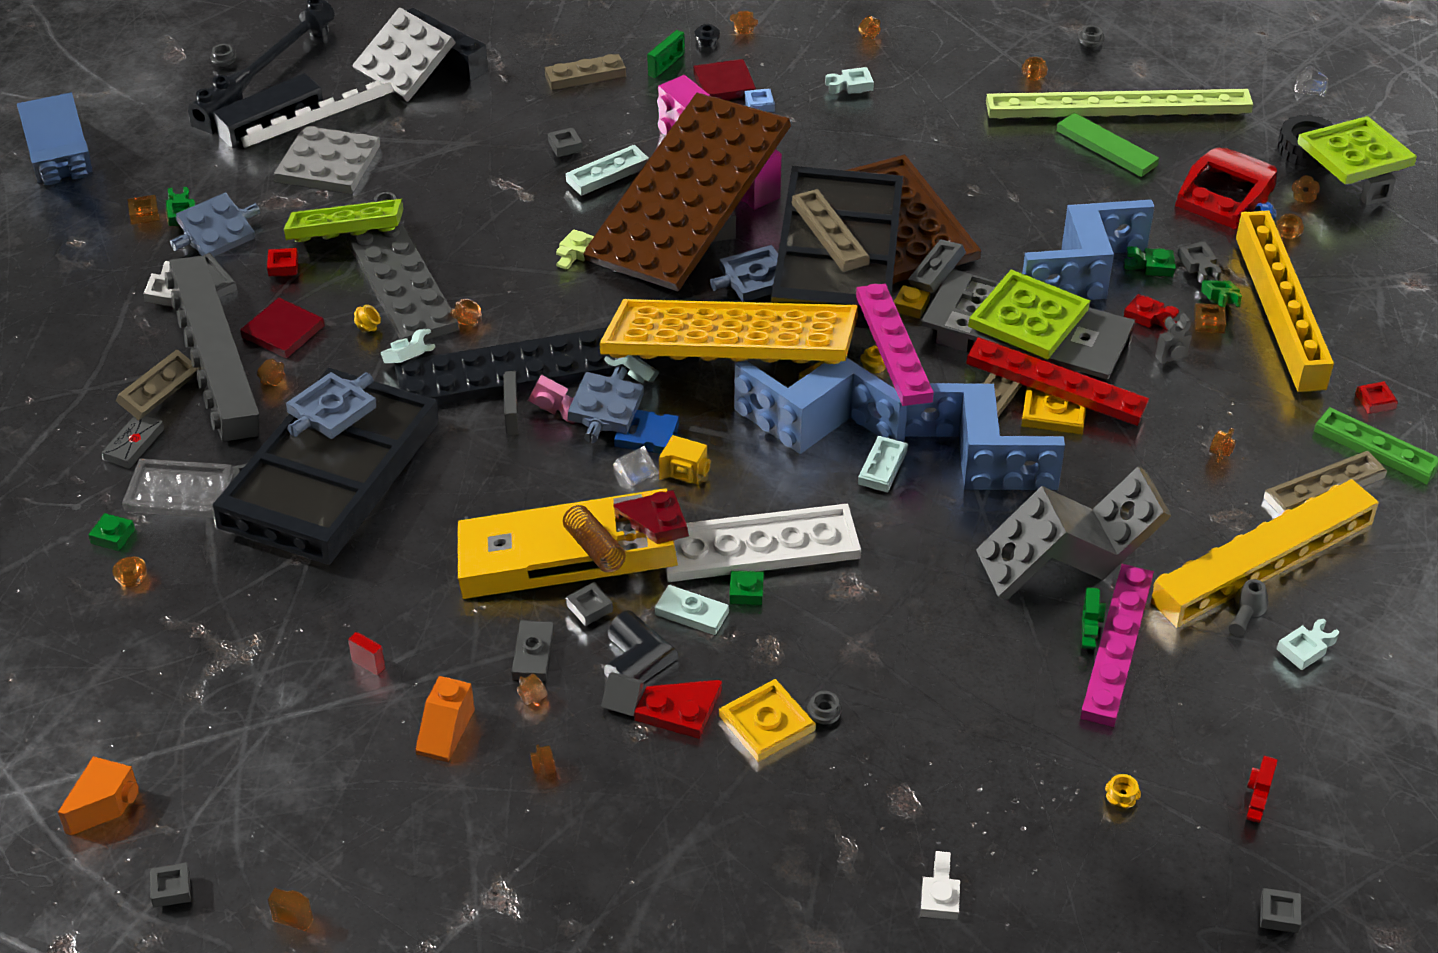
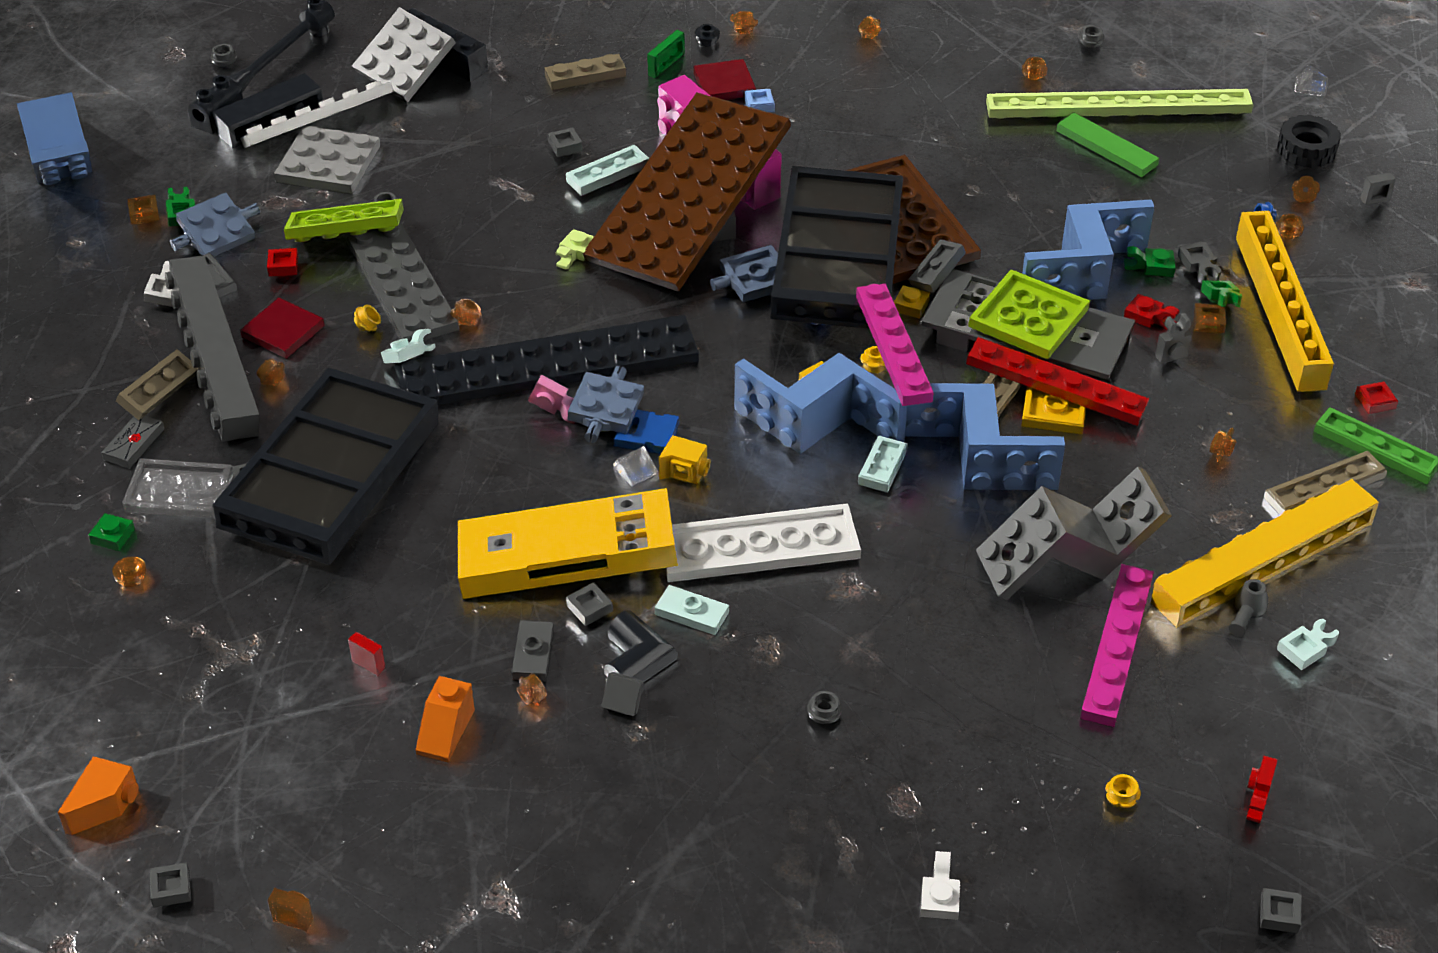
sand blue plate [286,372,376,439] -> none
dark grey tile [503,371,519,436] -> none
clear orange plate [530,744,557,779] -> none
dark orange piece [562,505,626,573] -> none
yellow plate [600,299,858,364] -> none
light aqua plate [604,355,659,383] -> none
dark red wing [613,490,689,544] -> none
red wing [634,680,722,739] -> none
yellow tile [719,679,816,762] -> none
green plate [729,571,764,605] -> none
dark tan tile [792,189,870,272] -> none
light aqua plate [825,67,874,94] -> none
green plate [1082,587,1106,649] -> none
red slope [1175,147,1277,229] -> none
lime plate [1297,116,1417,185] -> none

